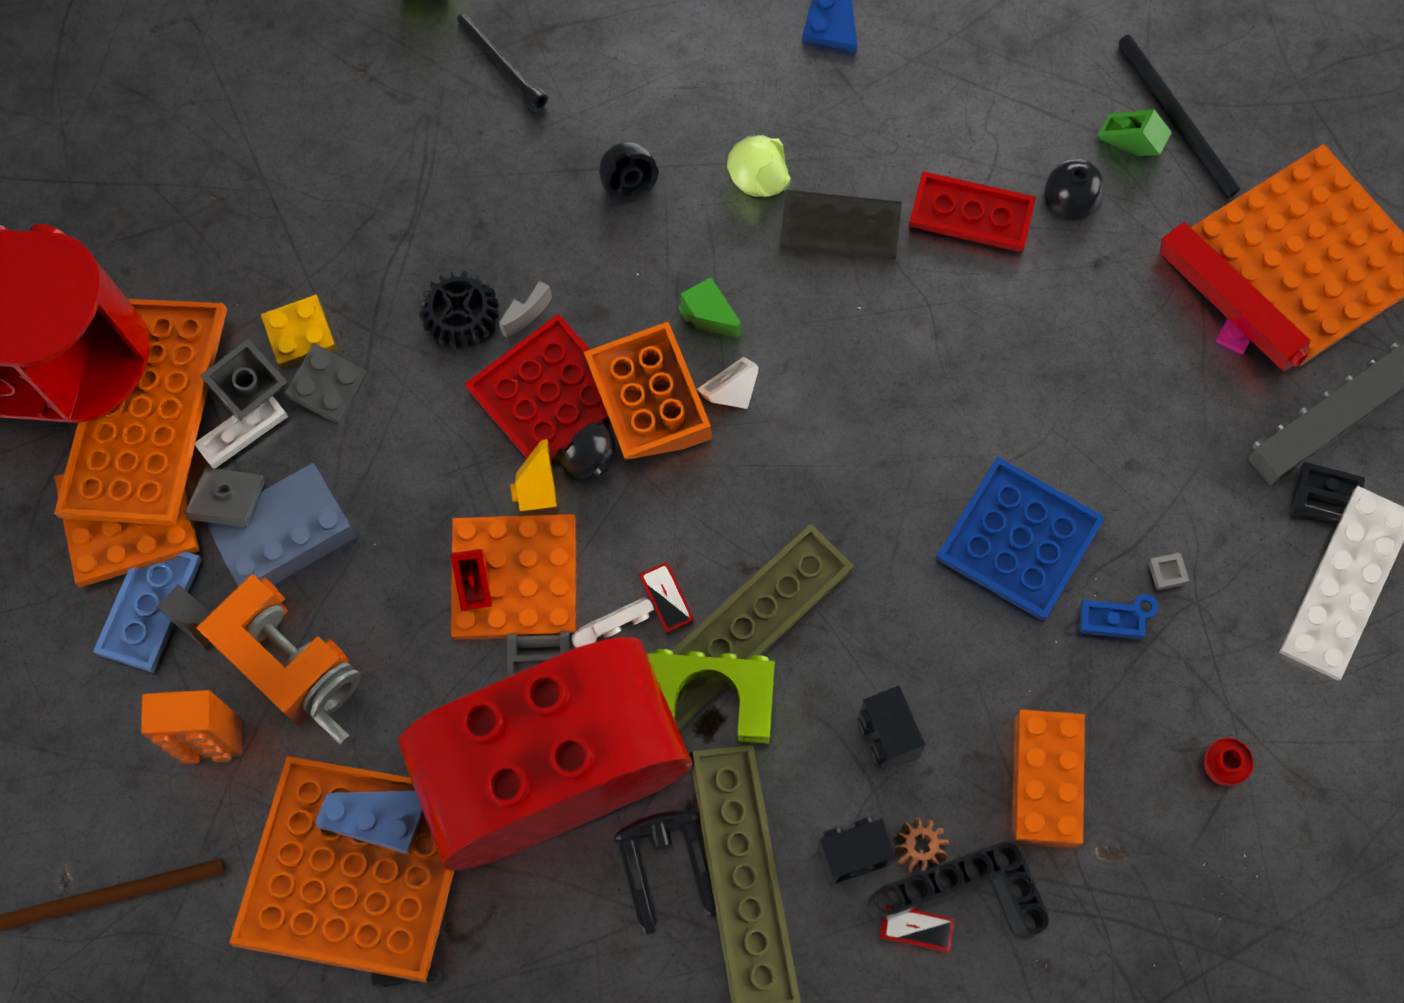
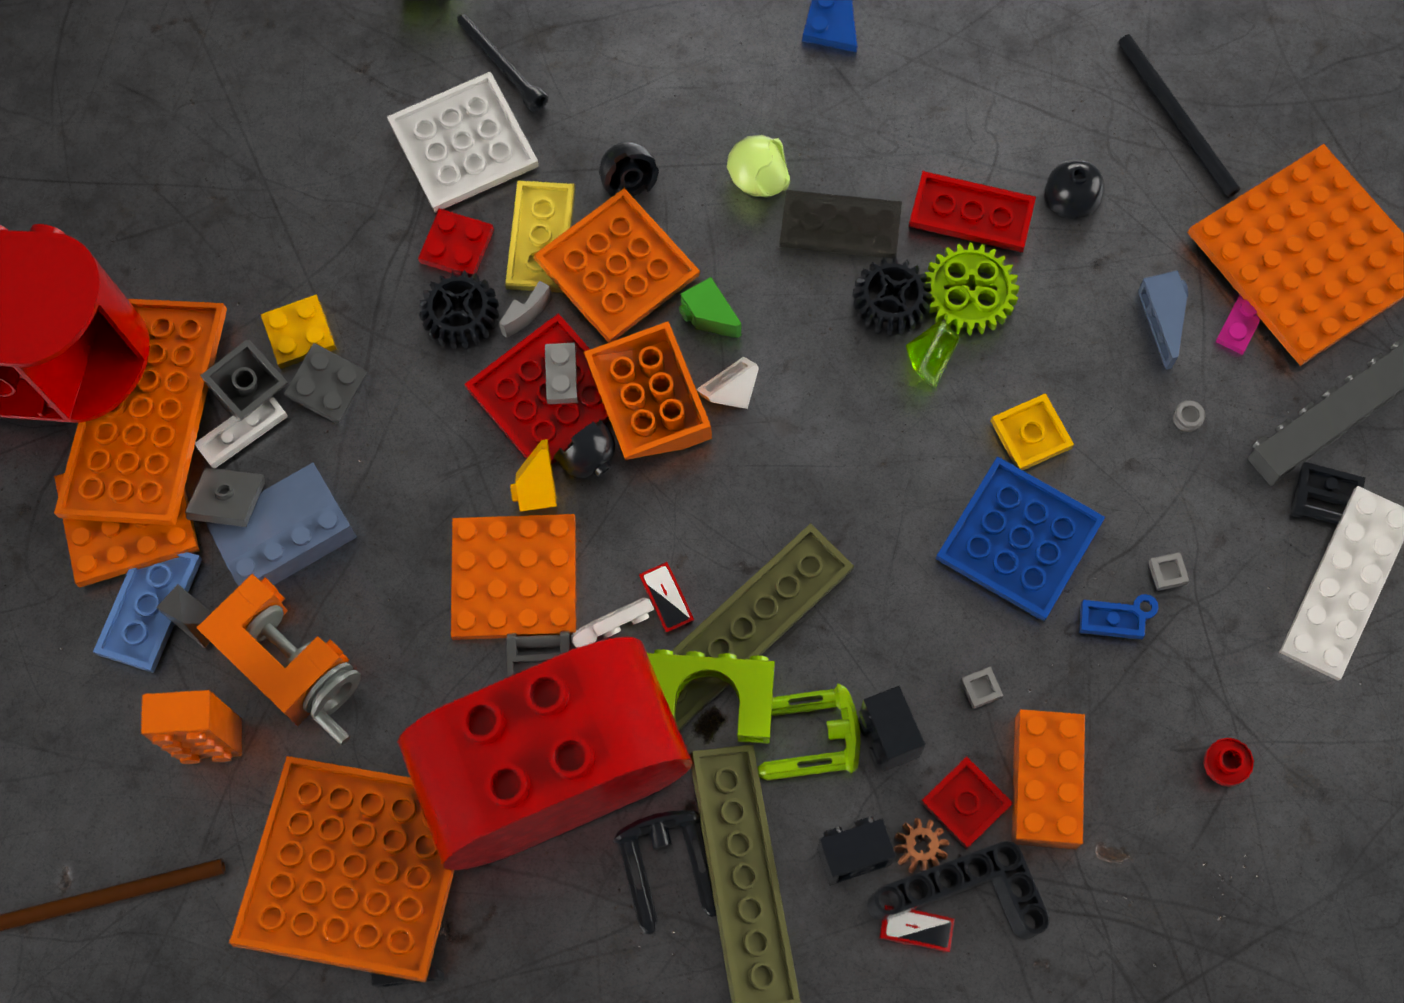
medium blue wing [315,791,424,855] -> none
red slope [450,549,492,611] -> none
bright green slope [1097,109,1172,156] -> none
red brick [1160,222,1311,372] -> none
none -> white plate [387,71,539,213]
none -> red plate [418,208,494,278]
none -> light yellow tile [505,181,575,293]
none -> orange plate [534,188,700,343]
none -> light grey plate [545,343,578,404]
none -> lime piece [757,683,861,781]
none -> black gear [852,257,933,336]
none -> clear neon green slope [906,321,960,387]
none -> red plate [920,756,1013,850]
none -> lime gear [925,242,1019,336]
none -> light grey plate [960,666,1003,709]
none -> yellow plate [990,393,1074,470]
none -> sand blue slope [1138,270,1188,370]
none -> light grey tile [1173,400,1206,432]

